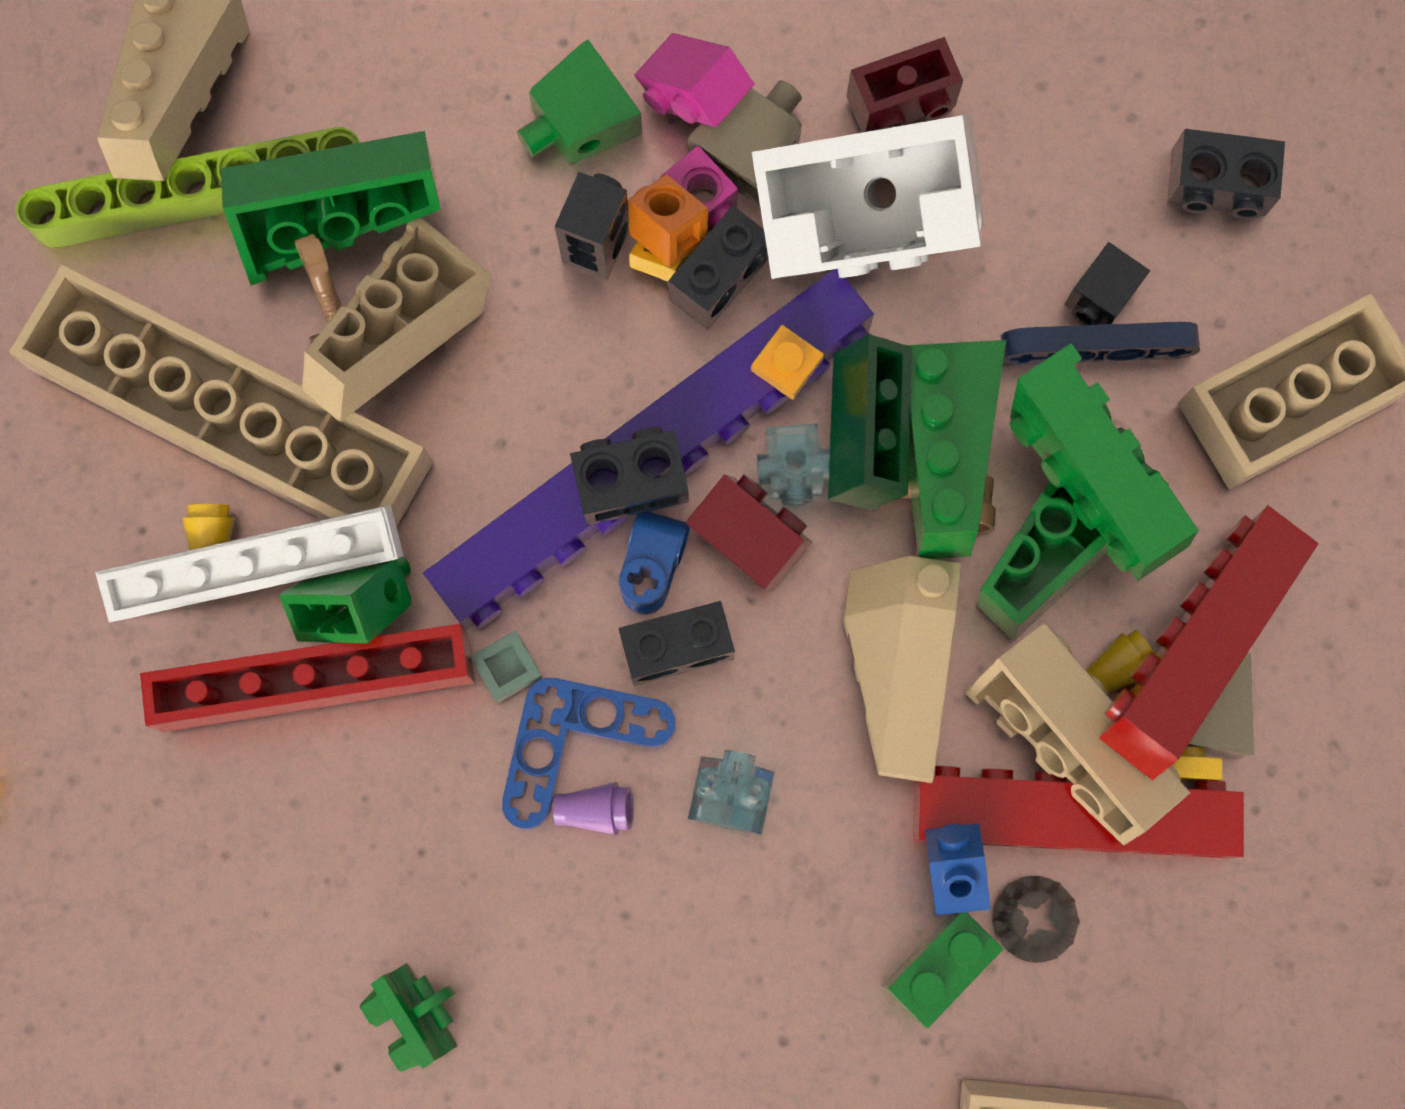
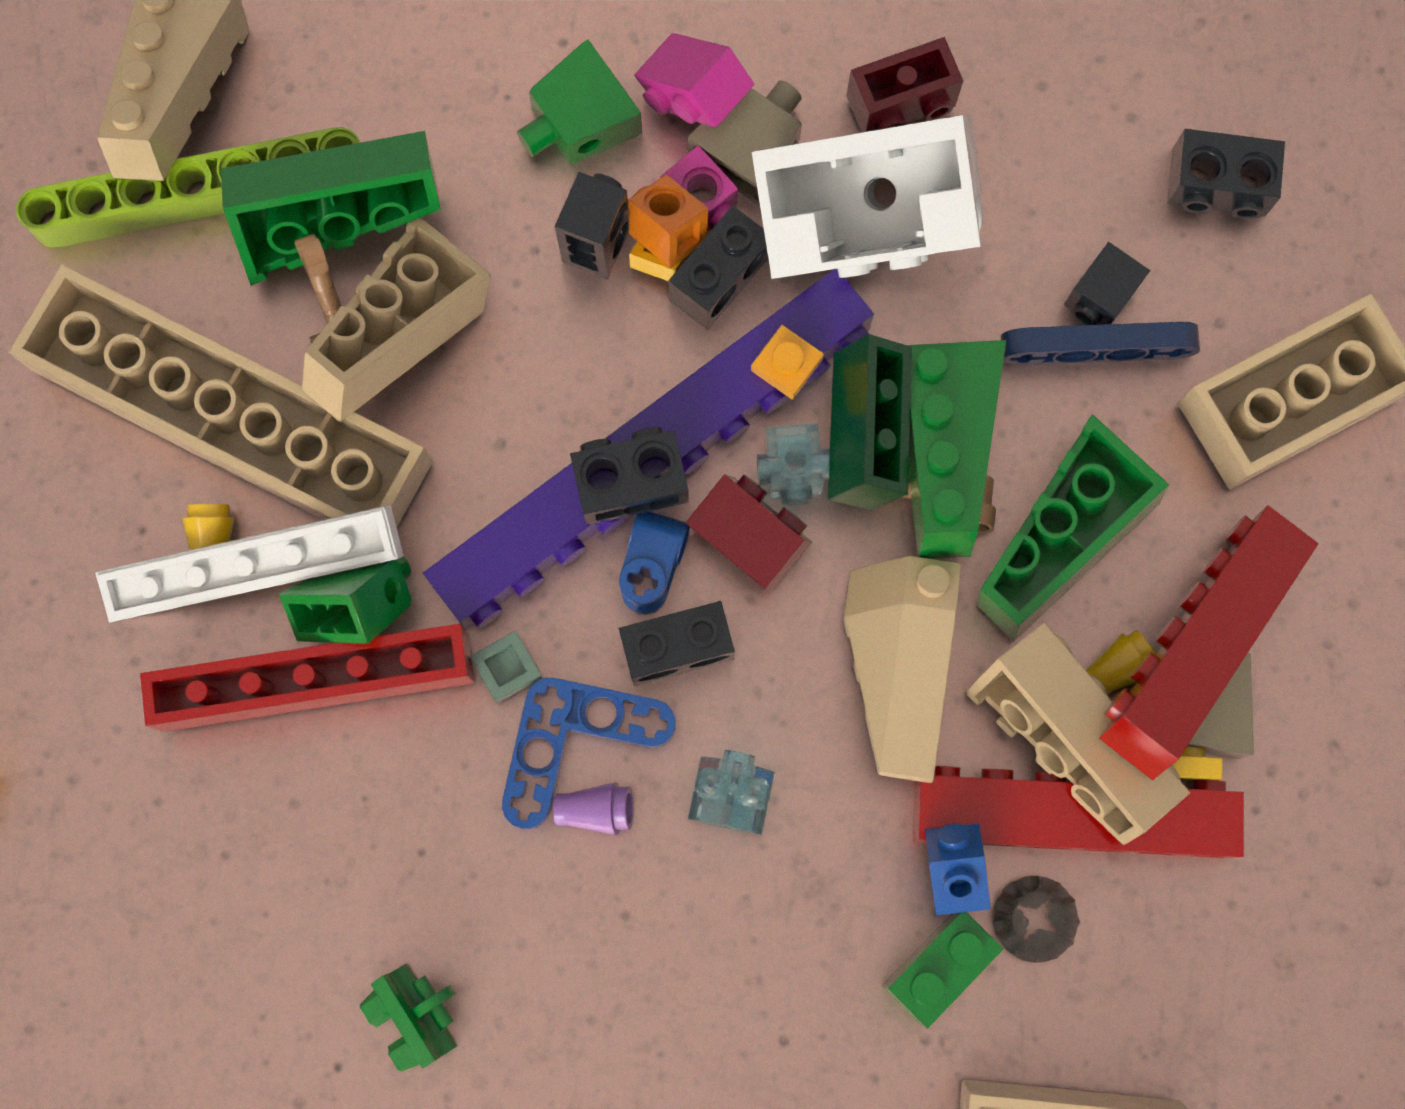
green wedge [1009,343,1199,581] -> none

